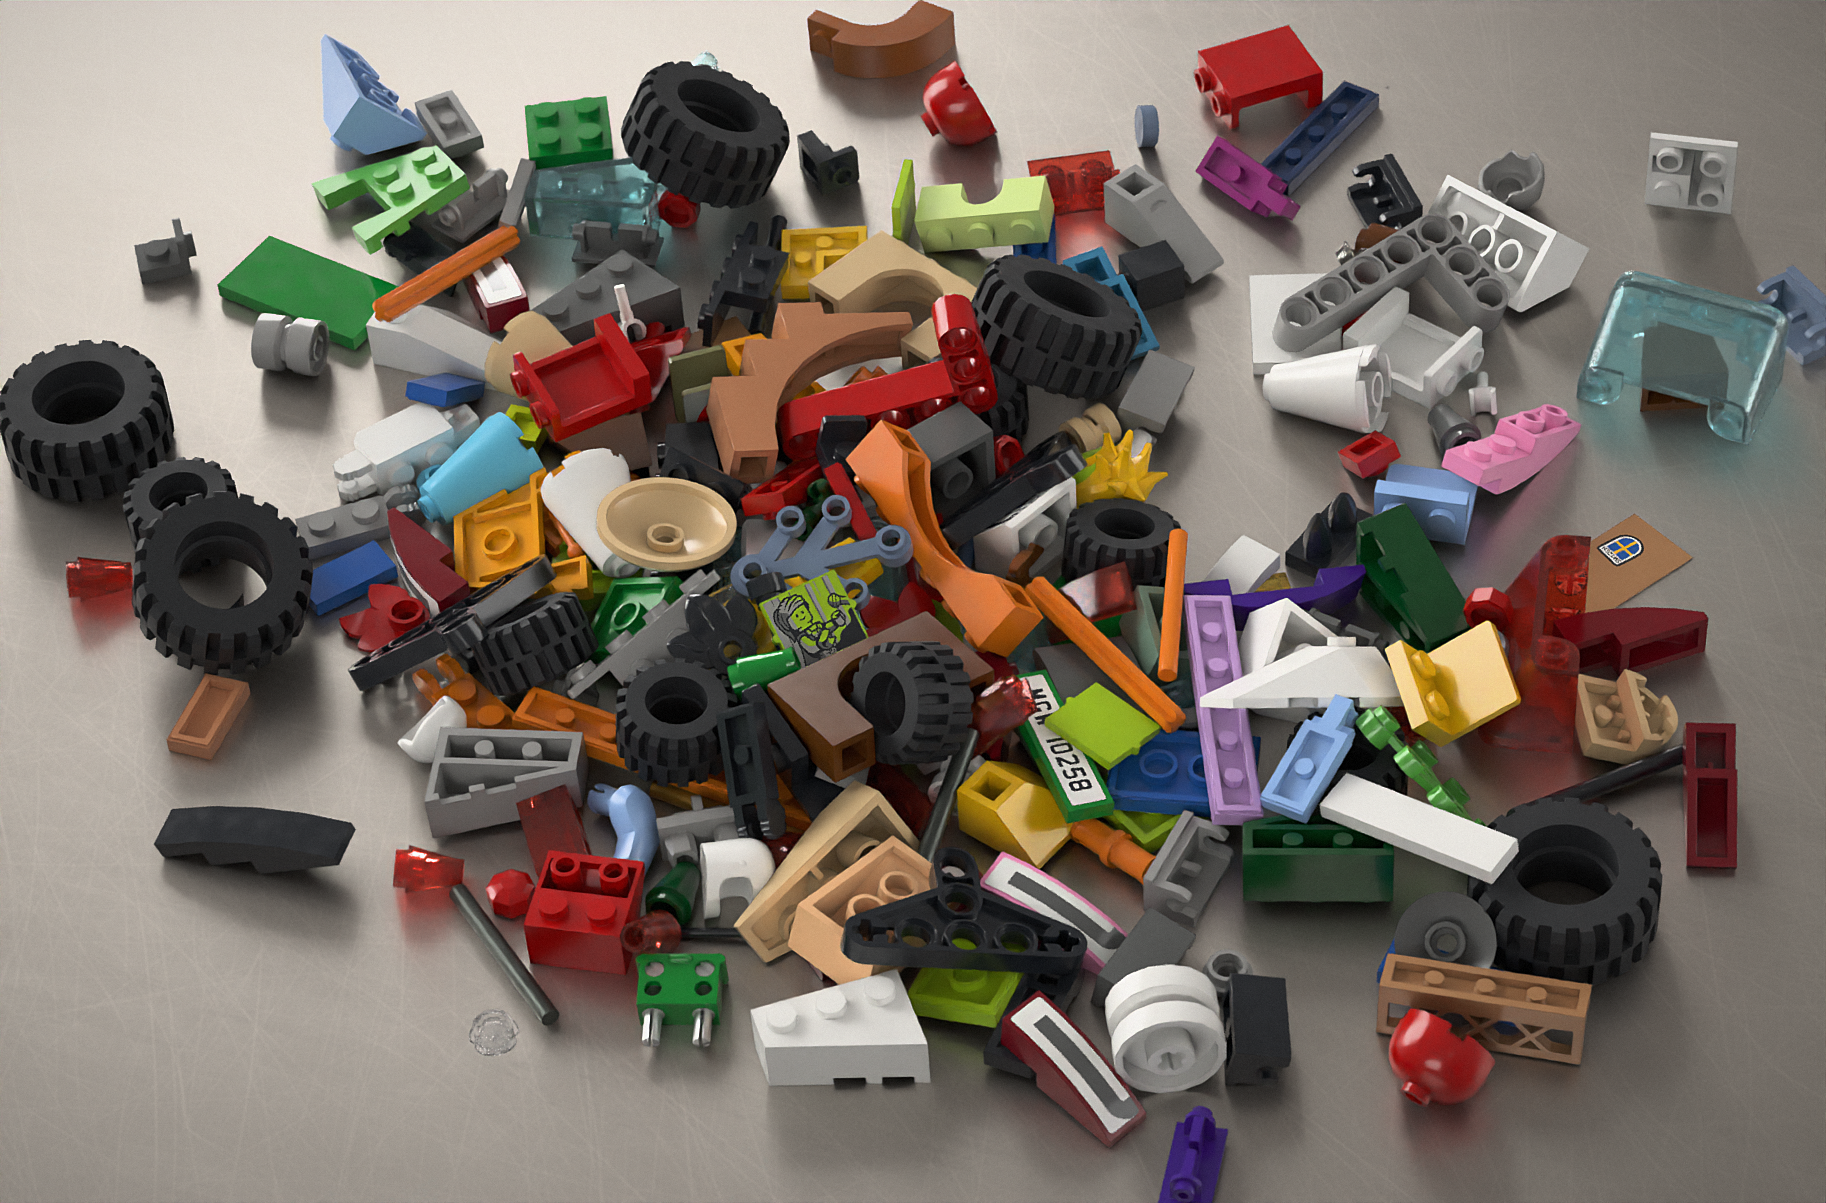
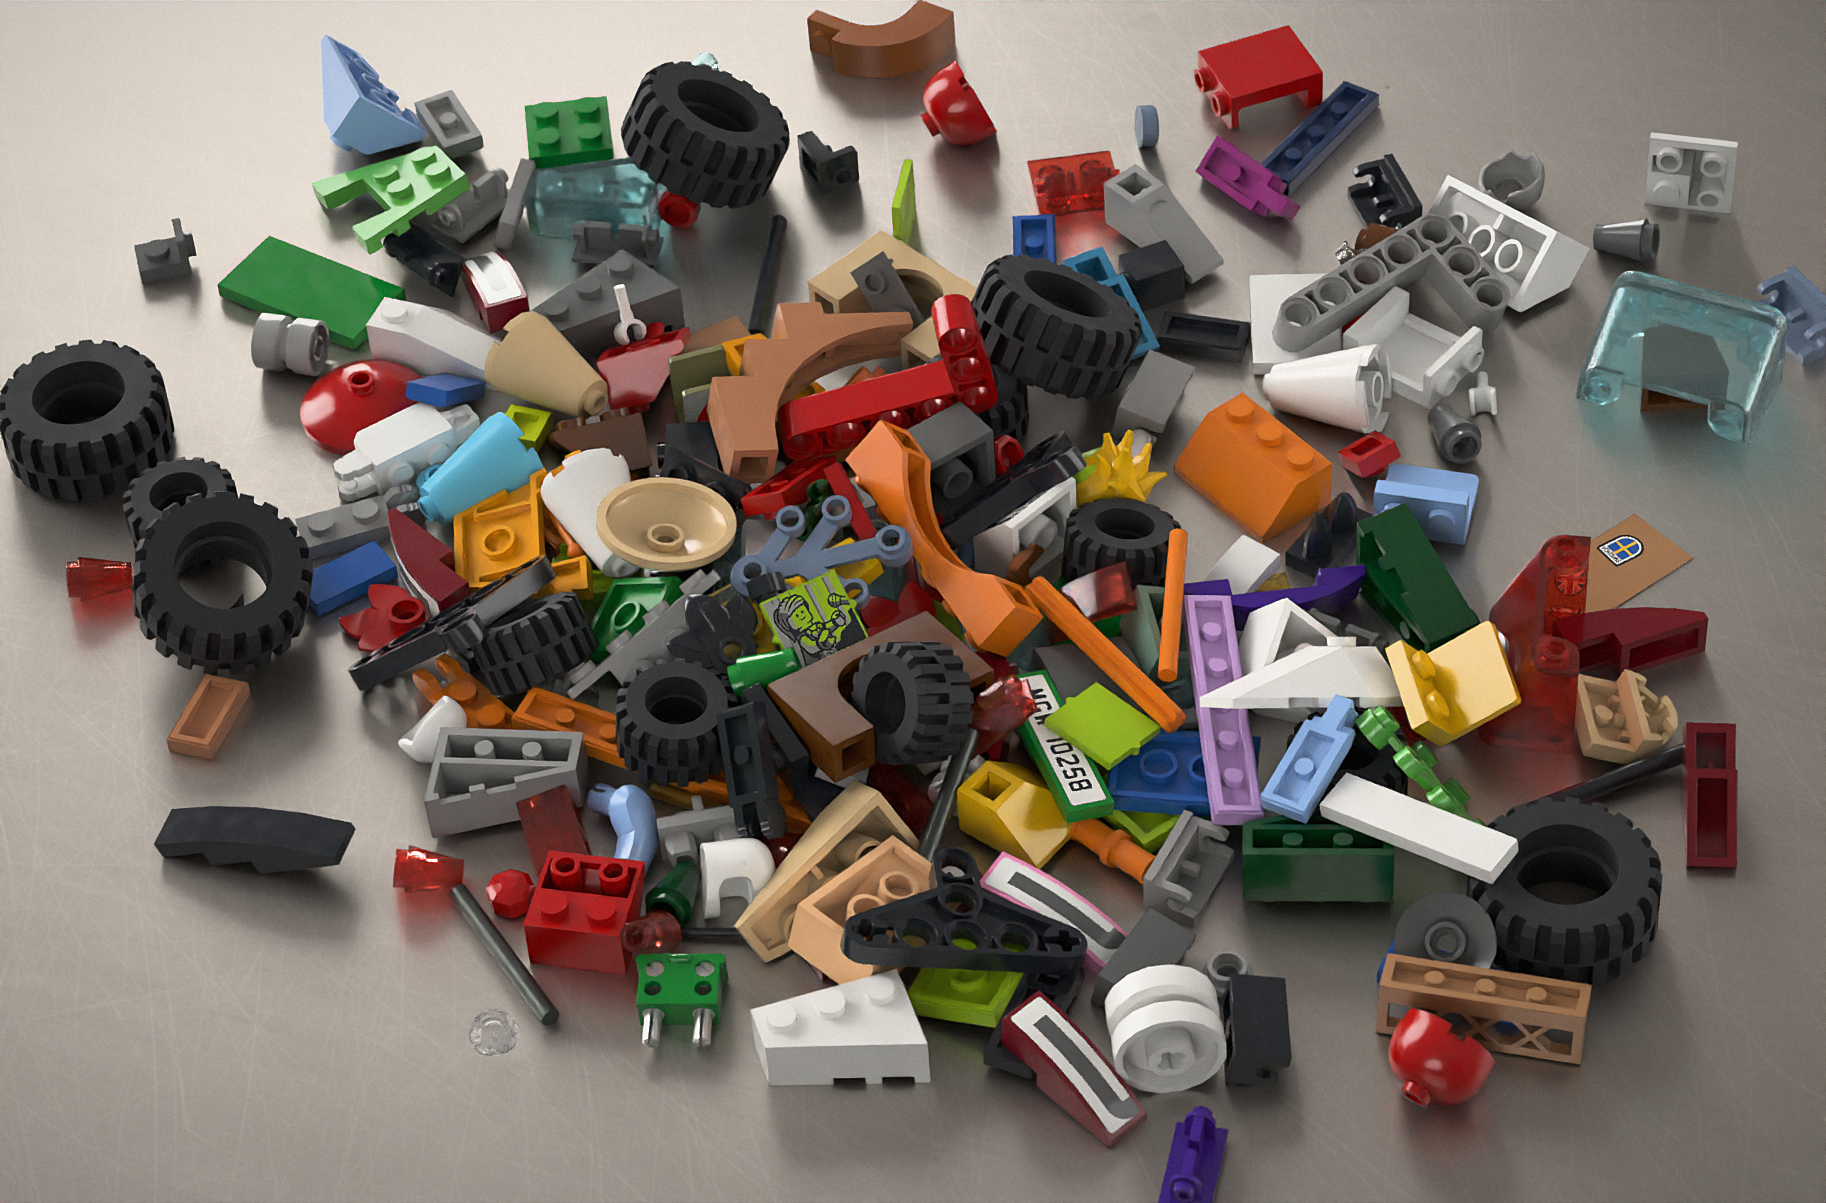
orange axle [372,226,520,322] -> none
red panel [510,313,652,443] -> none
black bracket [697,221,789,347] -> none
yellow plate [781,226,868,299] -> none
black bracket [815,415,868,486] -> none
yellowish green arch [914,176,1055,253] -> none
tan wheel [1059,403,1122,454] -> none
bright pink slope [1441,404,1582,495] -> none
red tile [1463,587,1514,632] -> none
none -> red dish [300,359,423,456]
none -> dark grey hinge [850,251,927,331]
none -> black tile [1156,311,1251,363]
none -> orange slope [1174,392,1332,544]
none -> dark grey cone [1593,219,1660,262]

